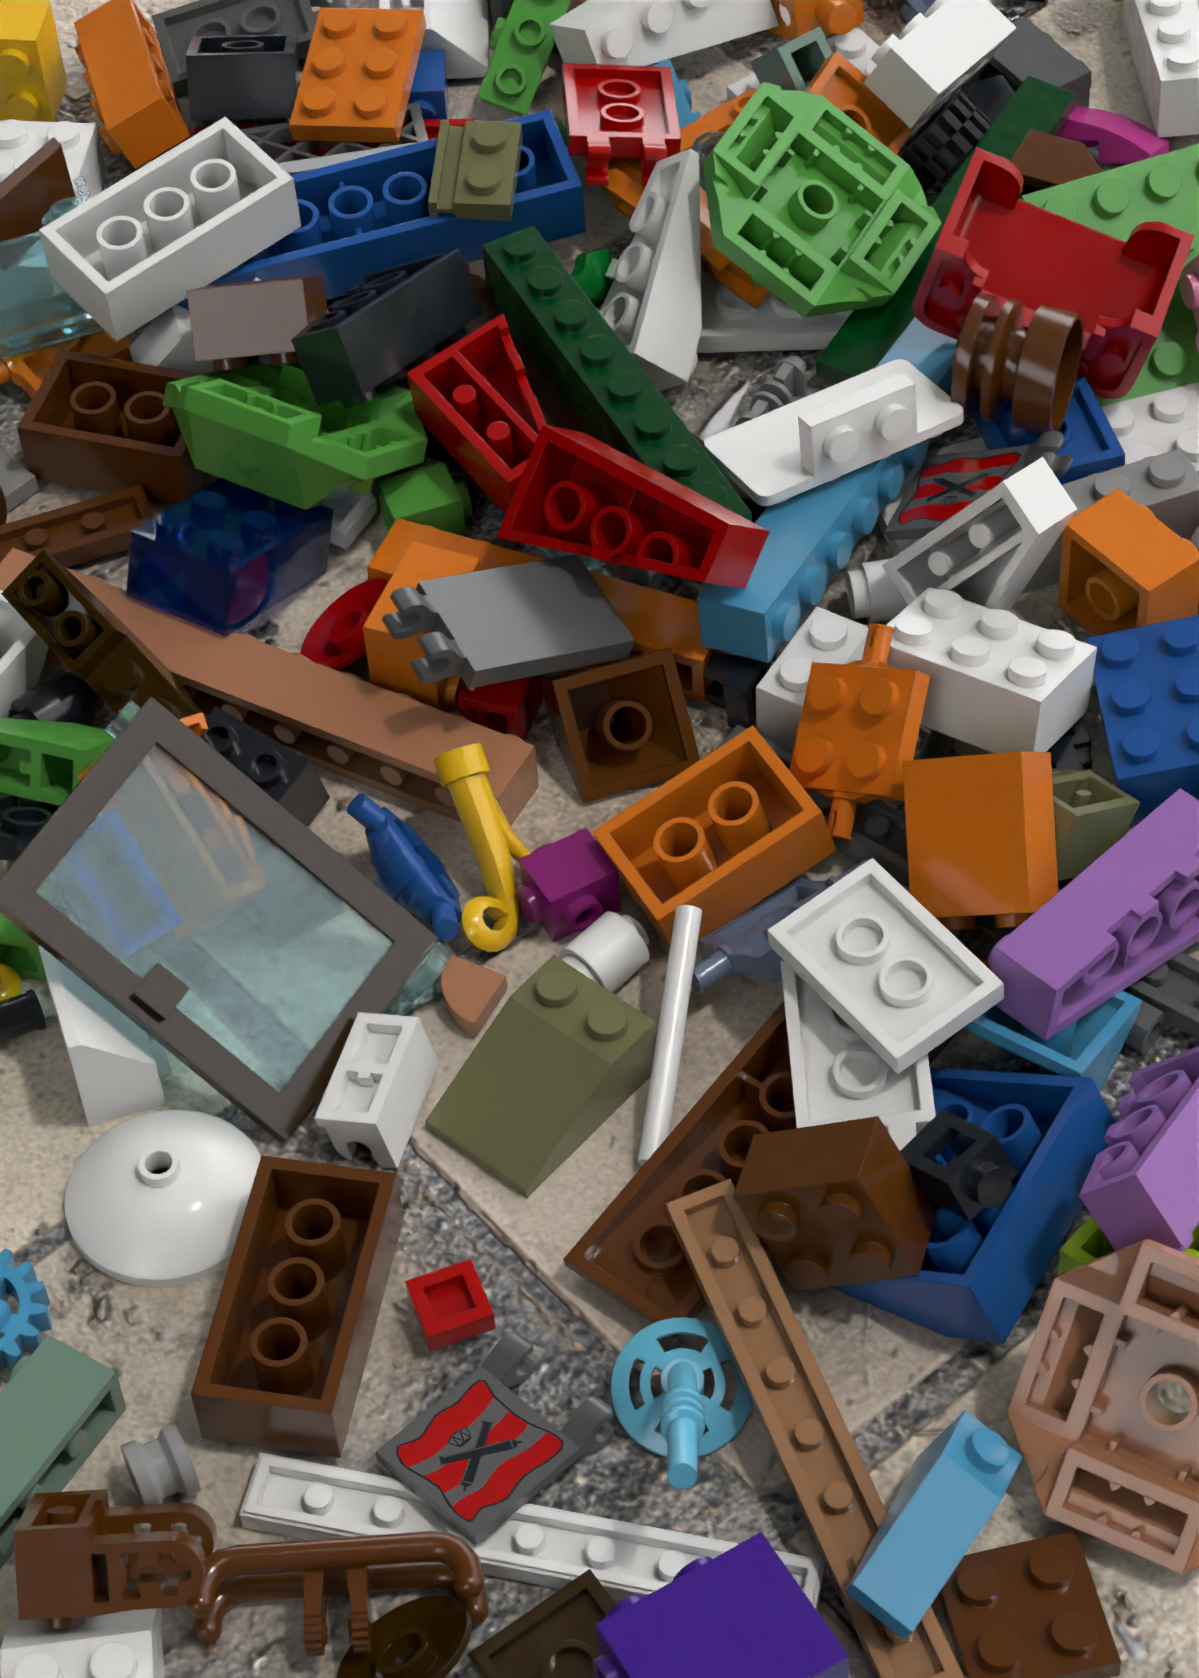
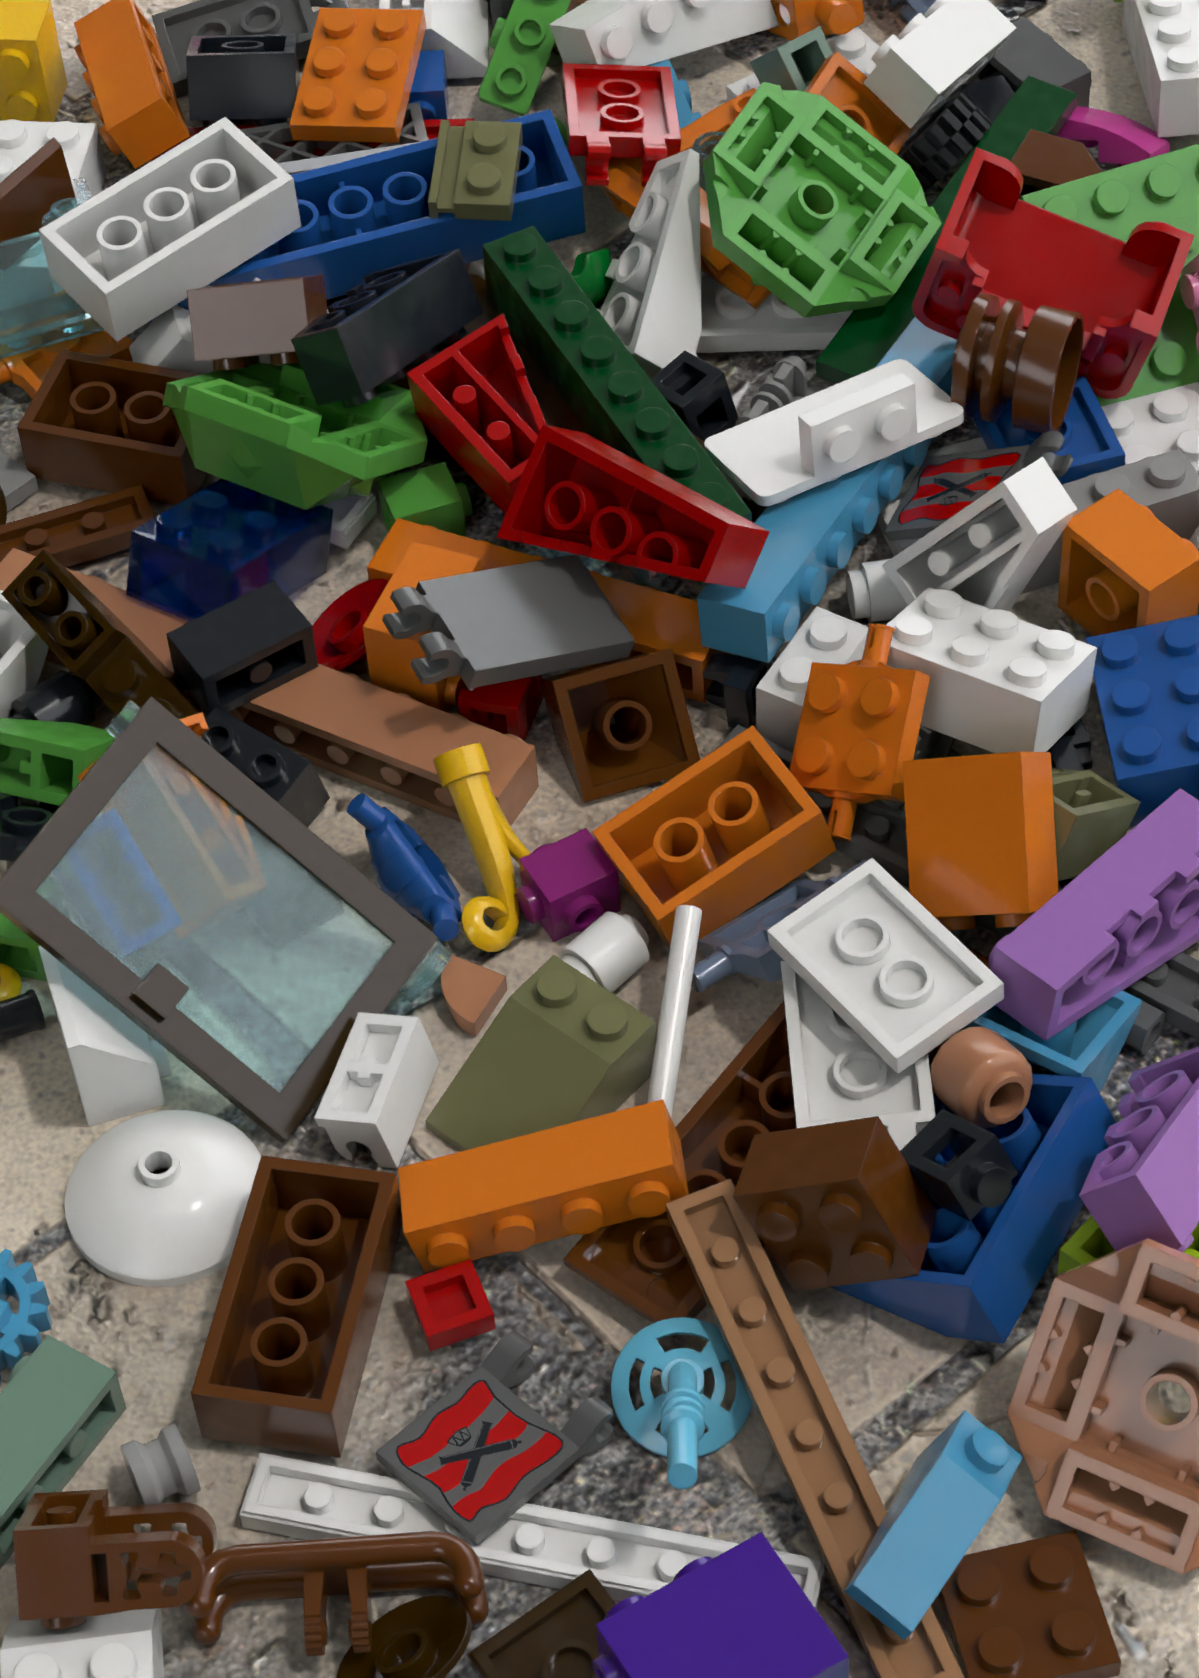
none -> black brick [166,581,318,716]
none -> orange brick [398,1099,689,1273]
none -> black brick [651,350,738,441]
none -> nougat head [930,1026,1033,1129]

